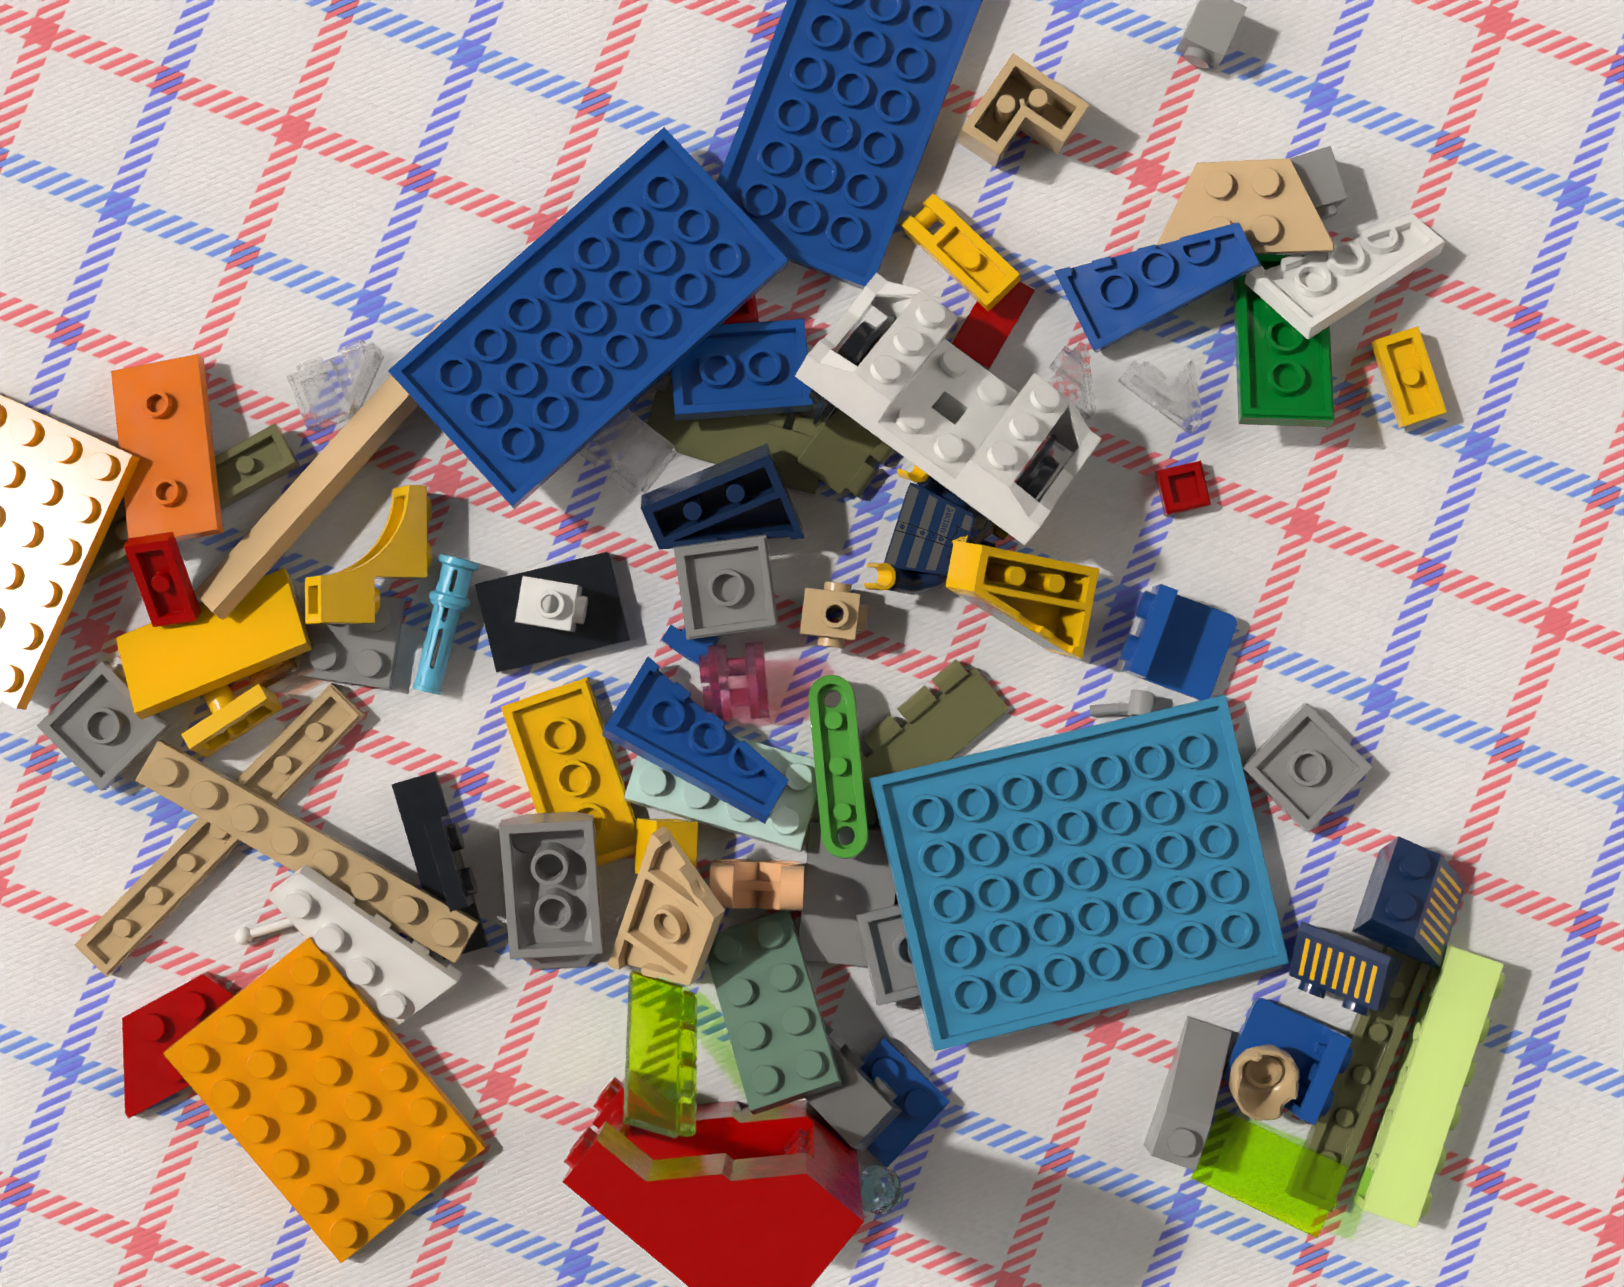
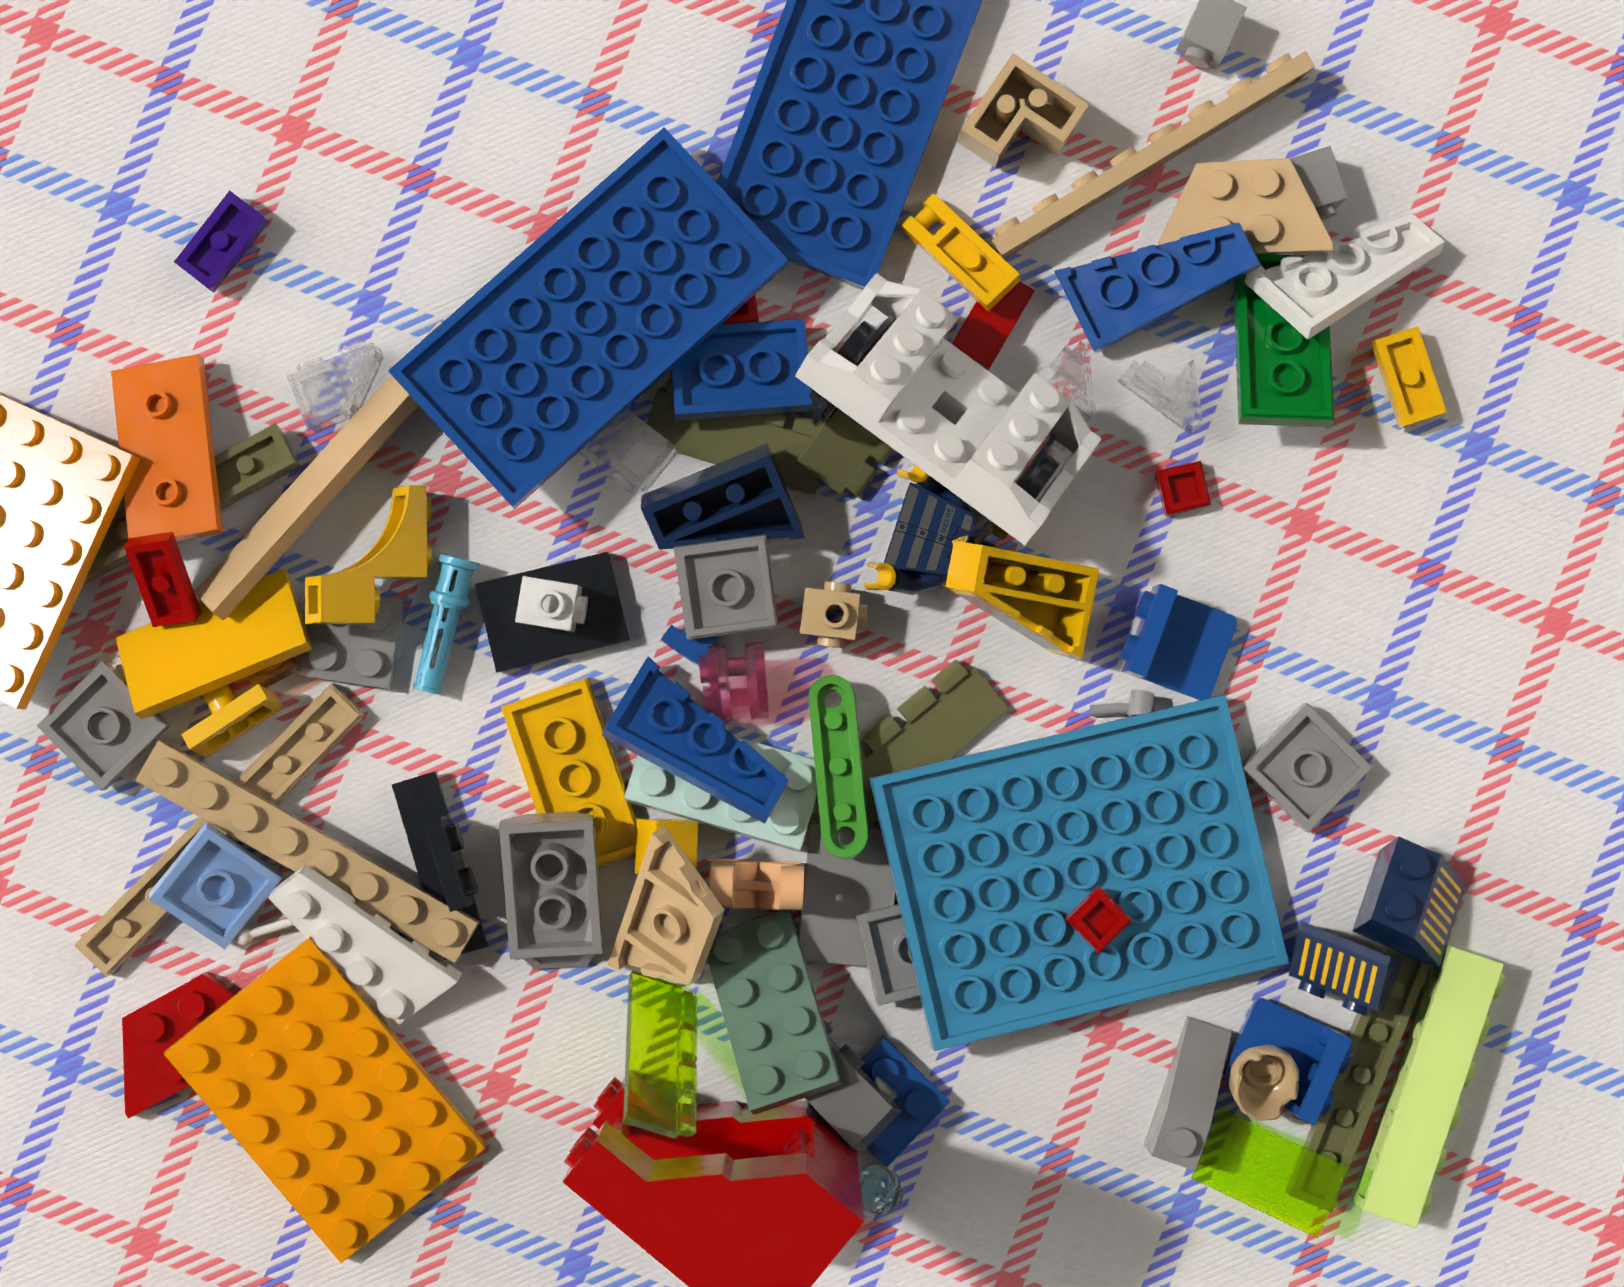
none -> light blue plate [149,822,282,949]
none -> dark purple plate [174,190,270,293]
none -> tan plate [990,51,1315,260]
none -> red tile [1064,886,1132,953]

